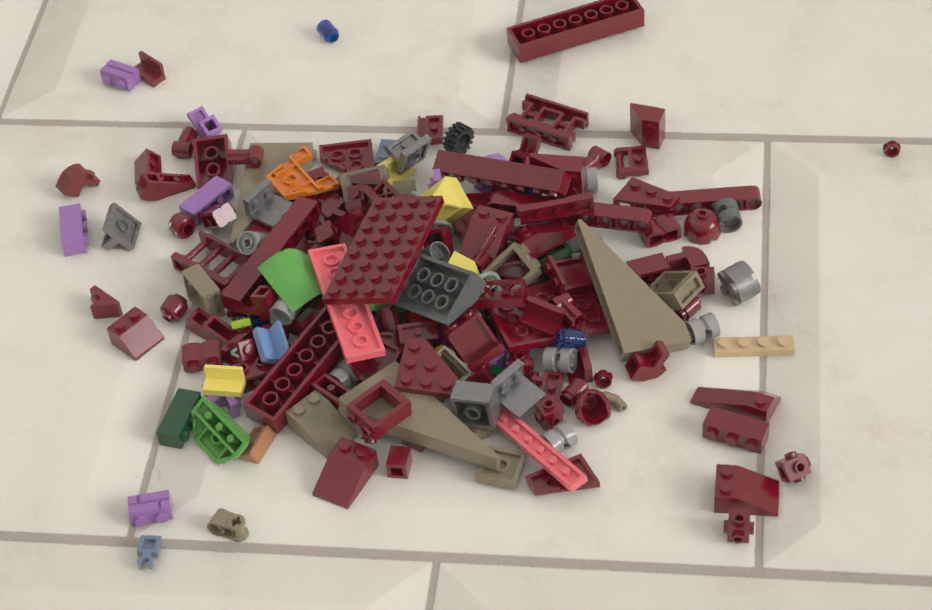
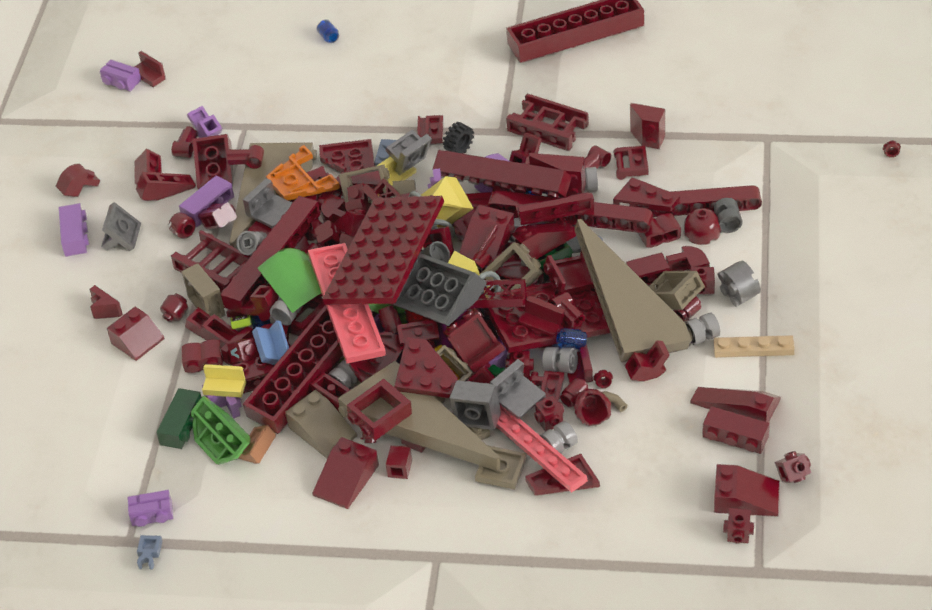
dark tan piece [207,508,249,542] -> none

